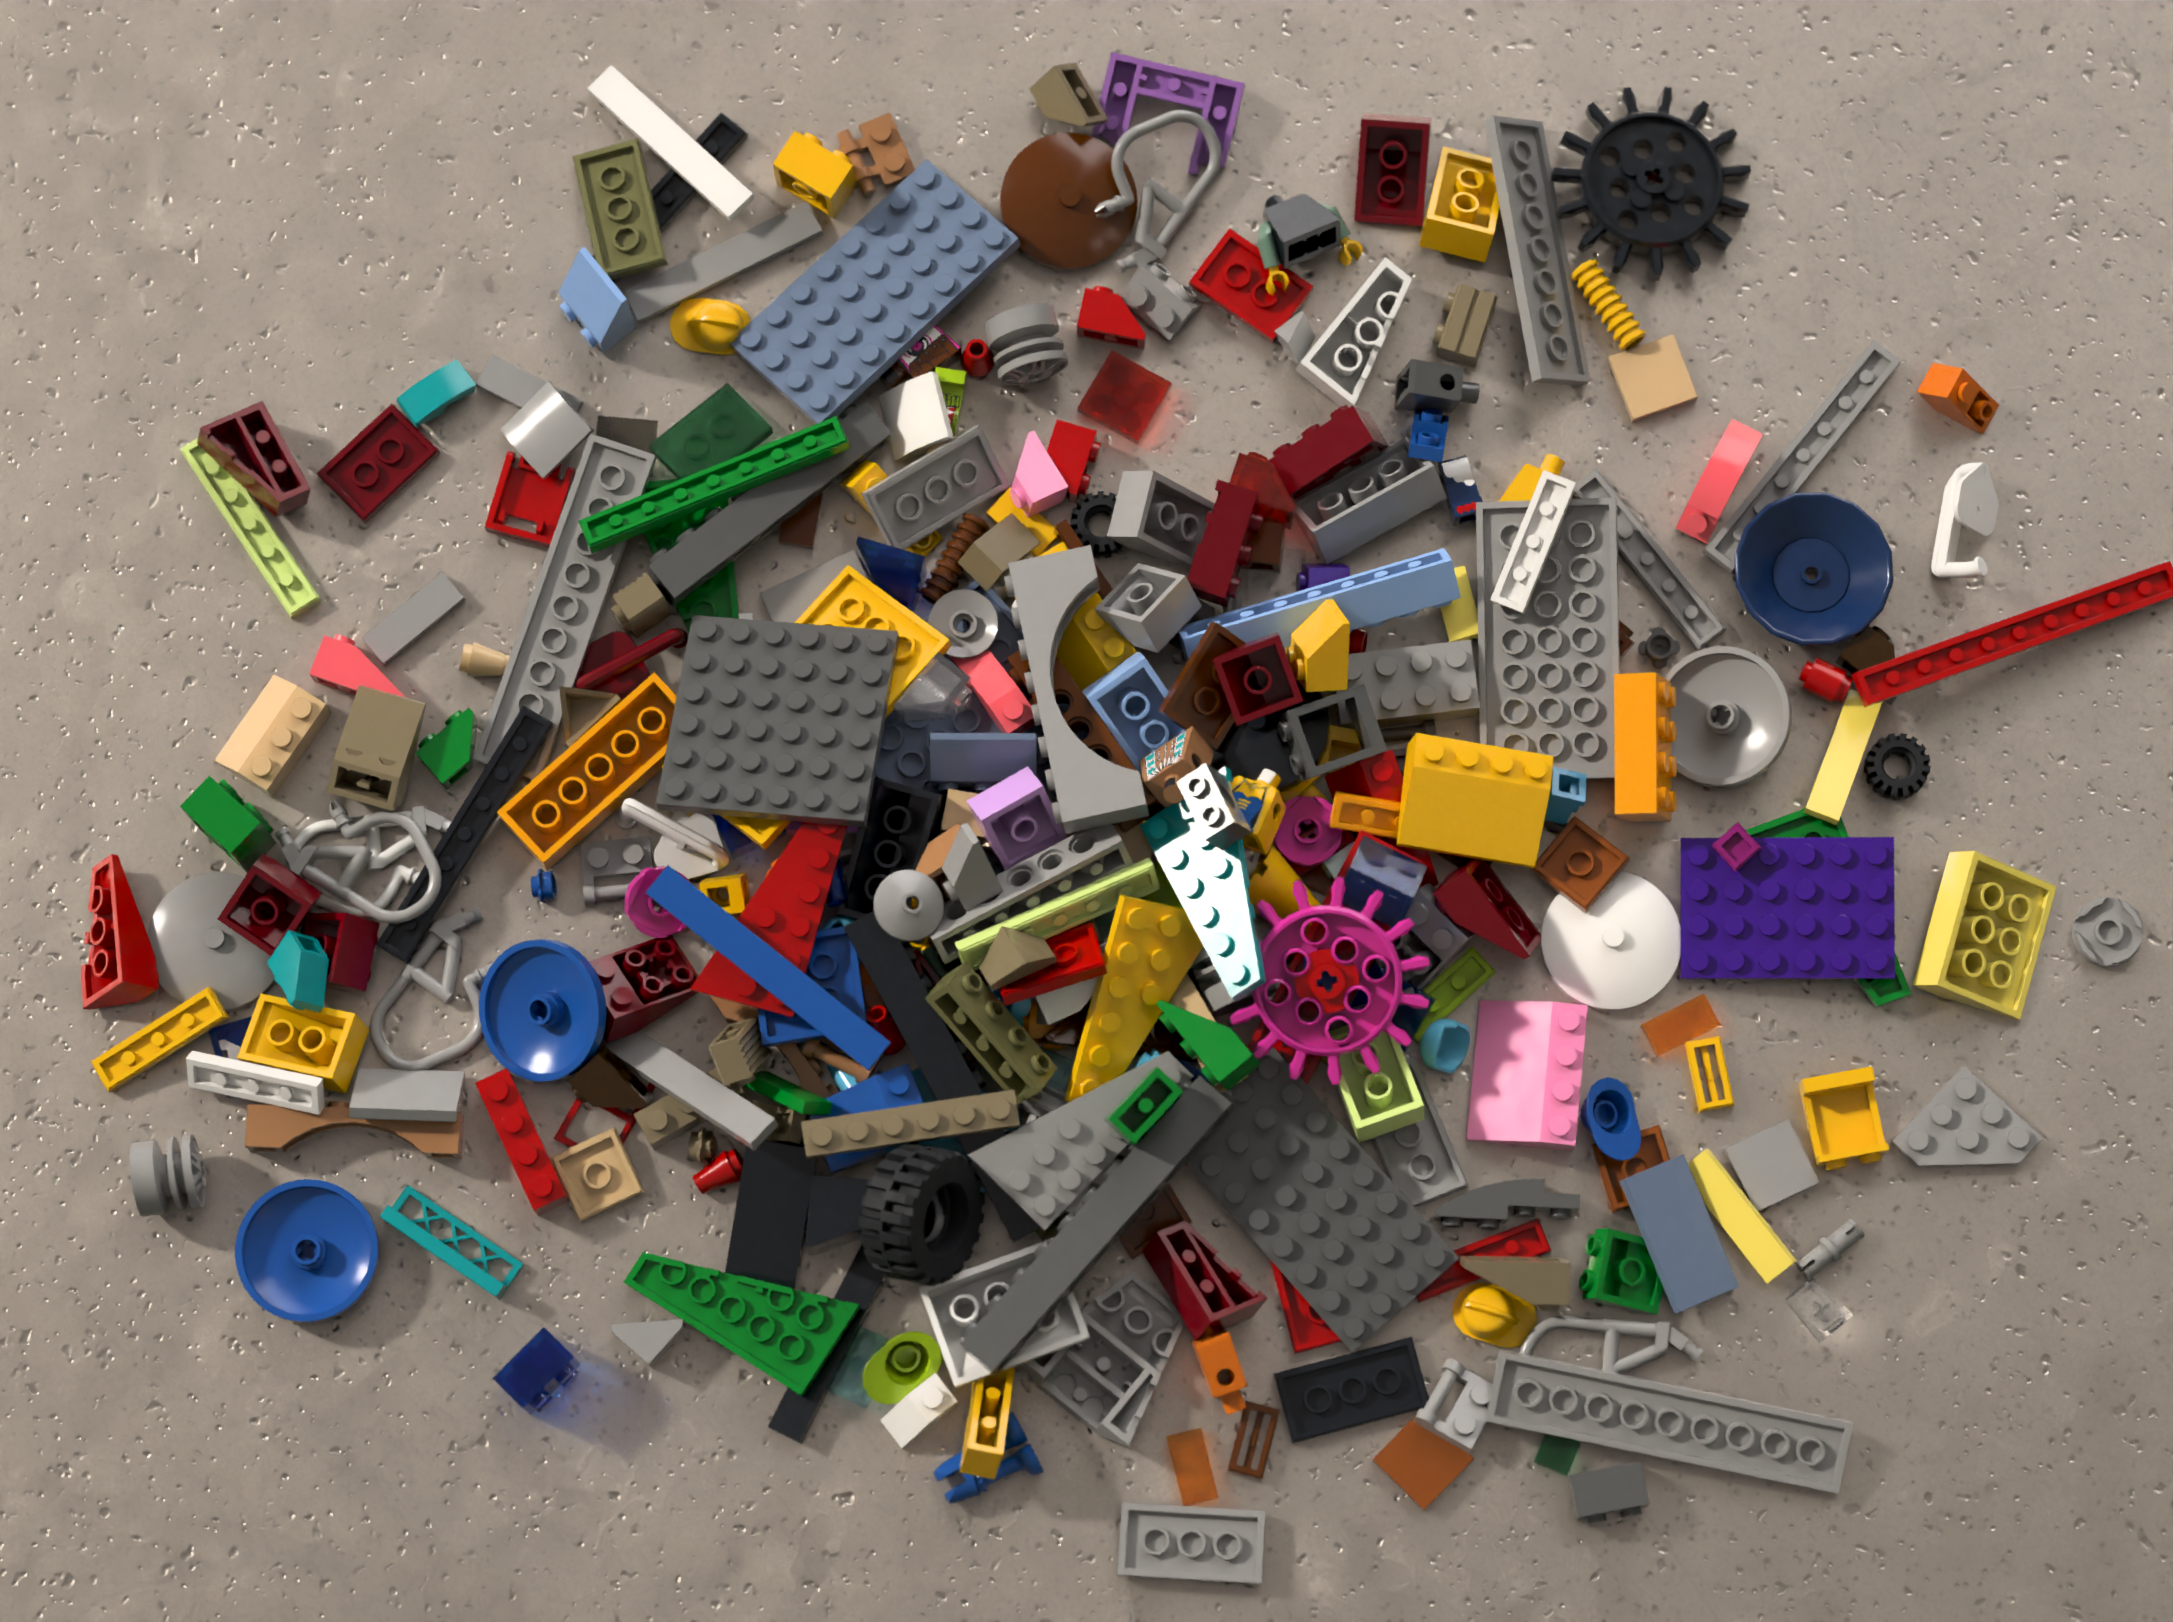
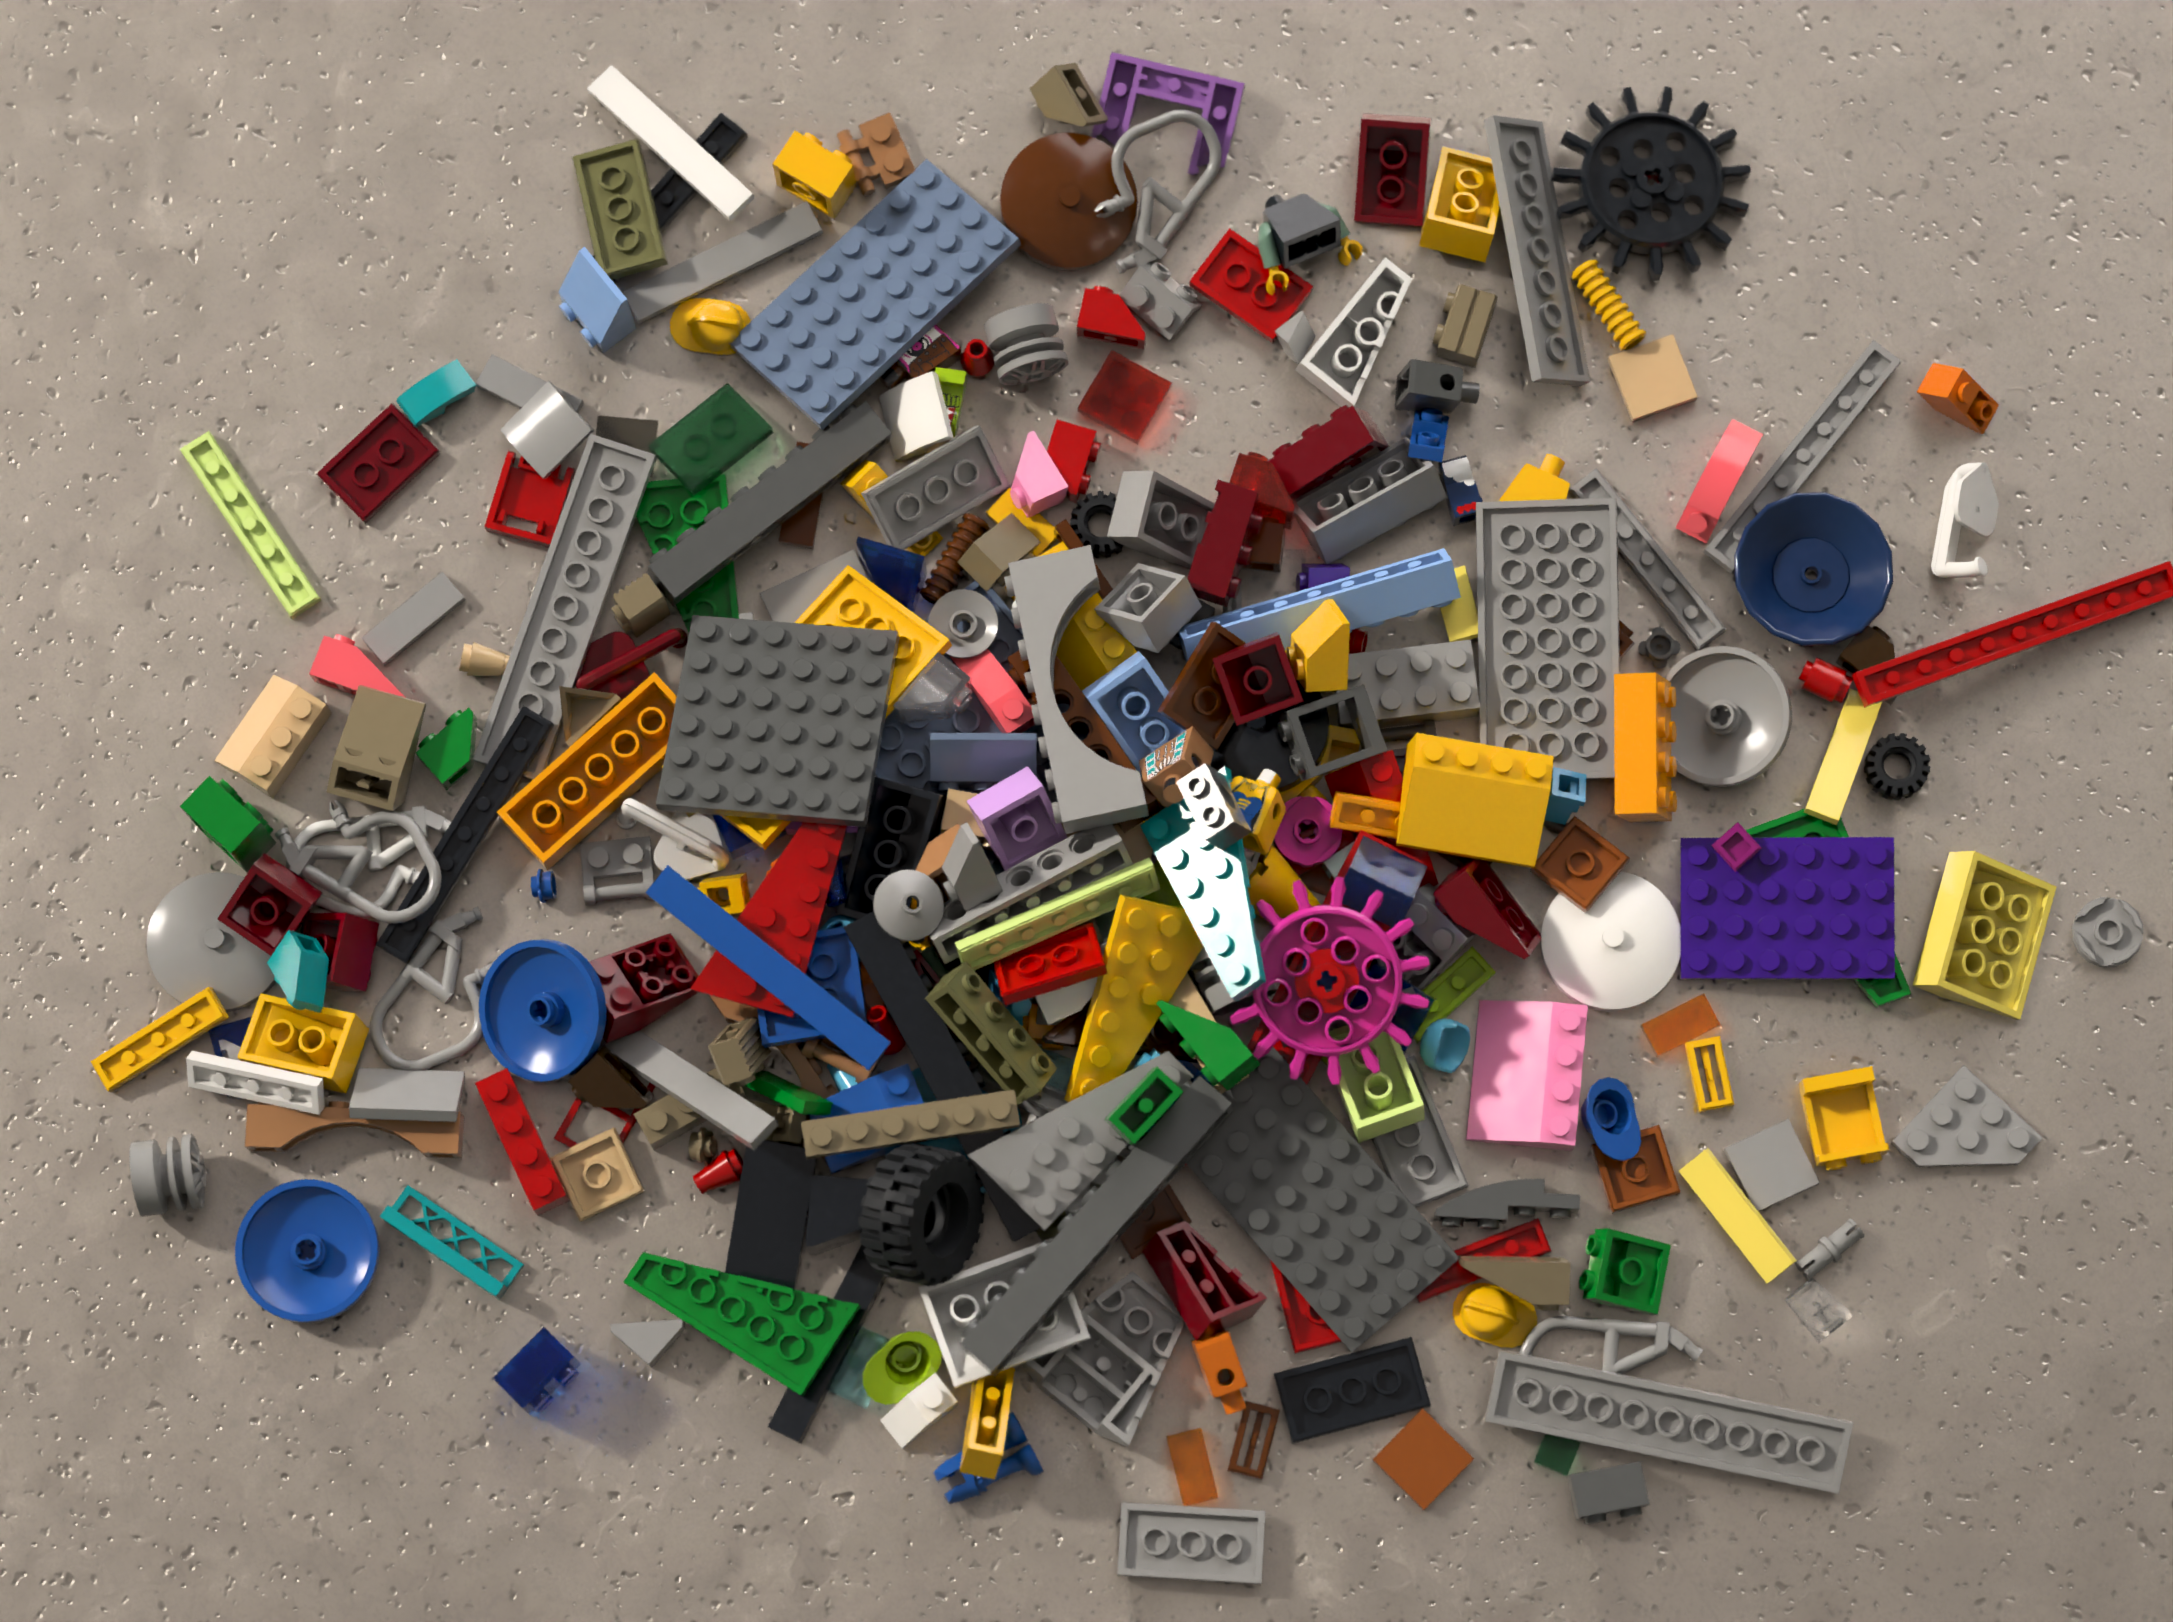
red wedge [81,854,159,1010] -> none
dark red wedge [197,401,311,517] -> none
green tile [578,416,850,554] -> none
dark pink plate [624,866,689,938] -> none
dark tan slope [979,926,1057,991] -> none
light grey plate [1414,1359,1492,1454] -> none
white plate [1490,470,1577,614] -> none
sand blue tile [1619,1154,1739,1314] -> none

